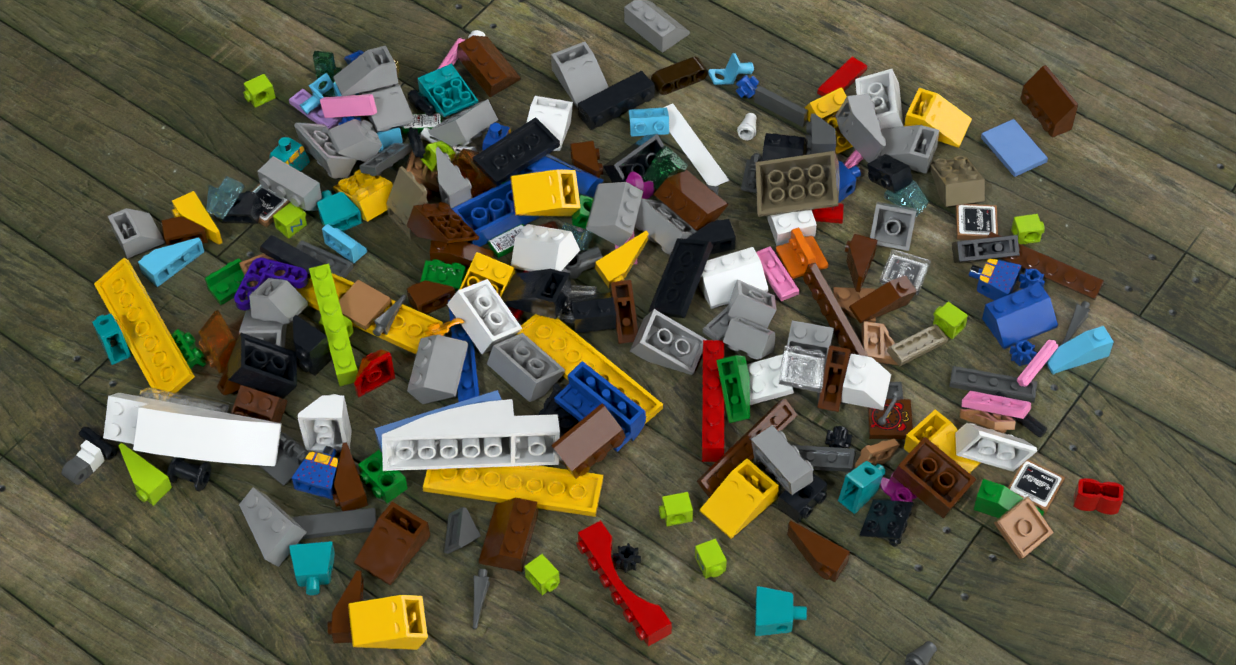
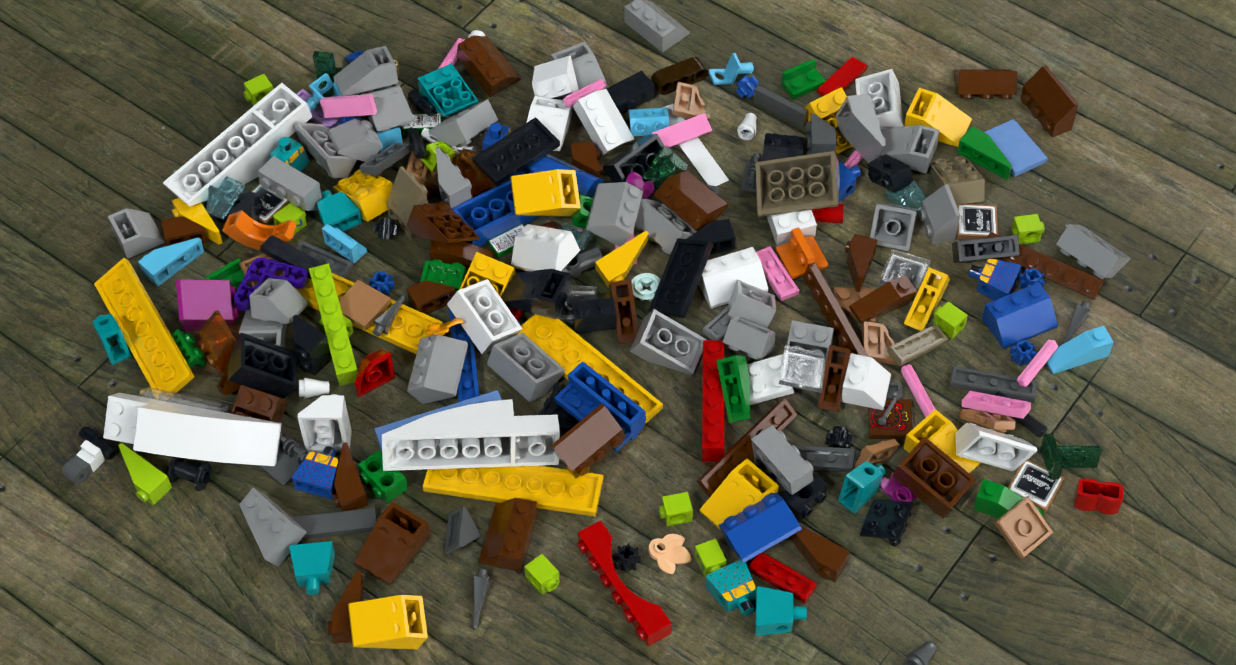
none -> white slope [163,83,312,206]
none -> magenta slope [176,280,239,332]
none -> orange arch [222,210,297,250]
none -> white cone [298,378,329,399]
none -> blue gear [369,271,395,295]
none -> black gear [373,218,399,240]
none -> white slope [532,56,579,100]
none -> bright pink axle [563,79,606,107]
none -> white slope [573,89,635,157]
none -> light aqua gear [632,273,661,302]
none -> light nougat plate [648,534,691,574]
none -> bright pink tile [652,113,712,149]
none -> medium nougat wing [672,82,710,122]
none -> teal torso [705,559,756,616]
none -> blue slope [719,492,802,563]
none -> red tile [748,552,817,604]
none -> green bracket [781,59,826,100]
none -> bright pink axle [901,364,935,418]
none -> yellow slope [904,267,950,331]
none -> light grey slope [919,184,960,244]
none -> reddish brown slope [953,69,1017,98]
none -> green slope [957,126,1012,180]
none -> clear green bracket [1040,434,1102,479]
none -> light grey slope [1056,224,1131,279]

